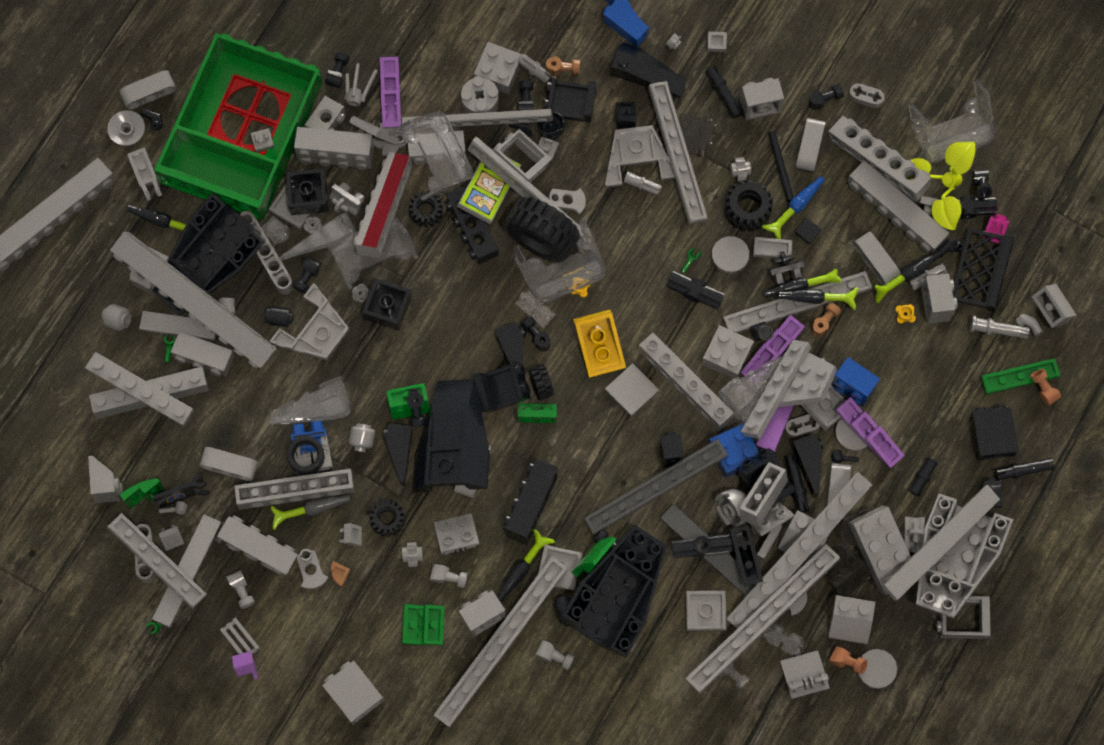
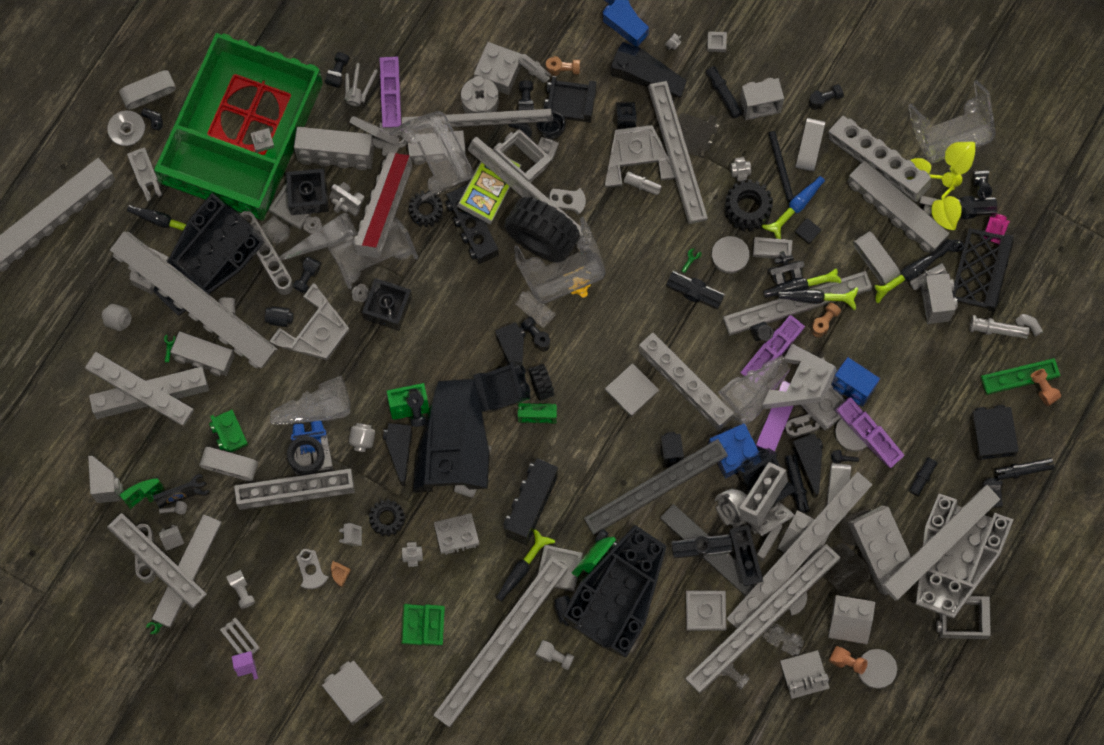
light grey tile [139,311,216,341] -> none
light grey wedge [214,516,298,576] -> none
dark grey piece [271,494,351,530] -> none
light grey brick [305,96,346,131] -> none
light grey leg [429,564,468,588] -> none
light grey brick [459,590,506,638] -> none
yellow slope [573,310,626,378] -> none
light grey brick [702,325,754,381] -> none
light grey plate [741,340,811,439] -> none
light grey beam [849,83,884,108] -> none
yellow plate [895,304,916,324] -> none
light grey hips [904,517,925,553] -> none
light grey brick [1032,284,1076,328] -> none
none -> green bracket [209,410,248,453]

